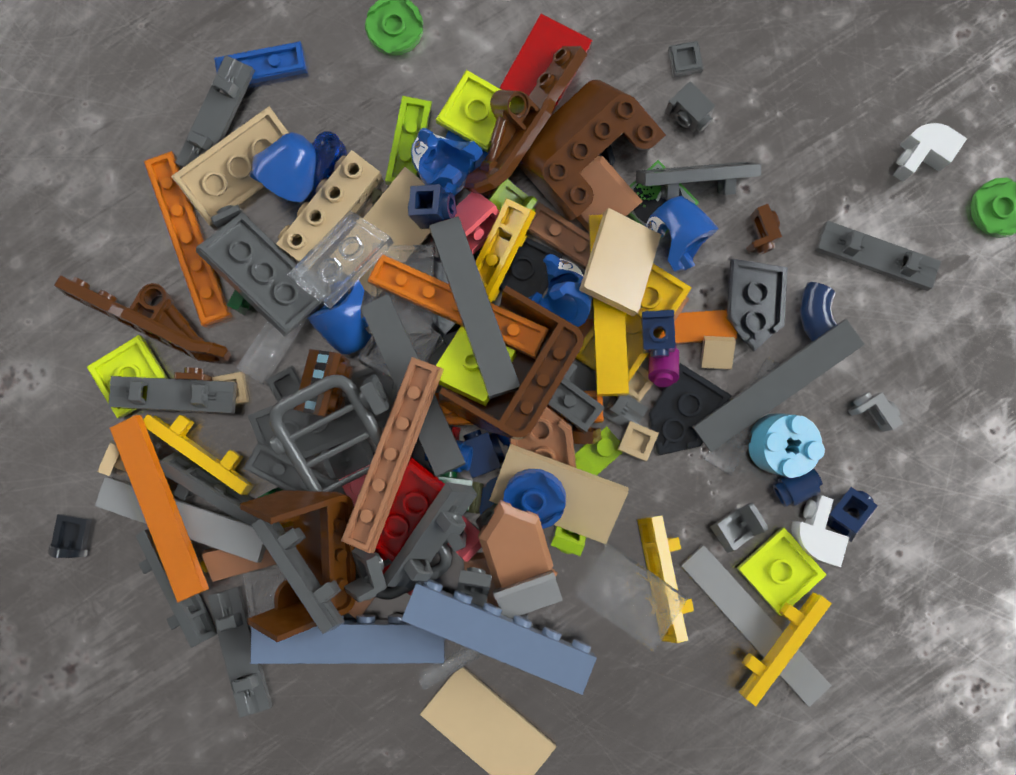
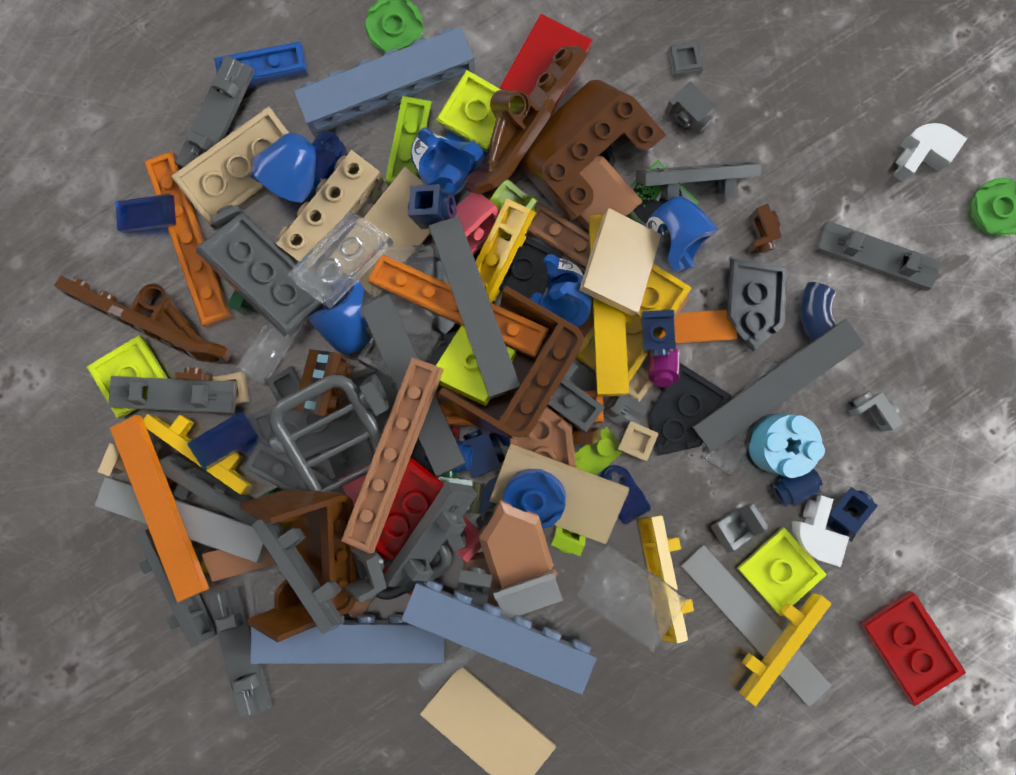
black tile [48,514,92,558] -> none
tan tile [700,336,736,369] -> none
none -> clear blue tile [115,194,176,233]
none -> clear blue tile [187,411,259,471]
none -> sand blue brick [294,27,475,133]
none -> clear blue piece [600,465,652,525]
none -> red tile [860,591,966,706]

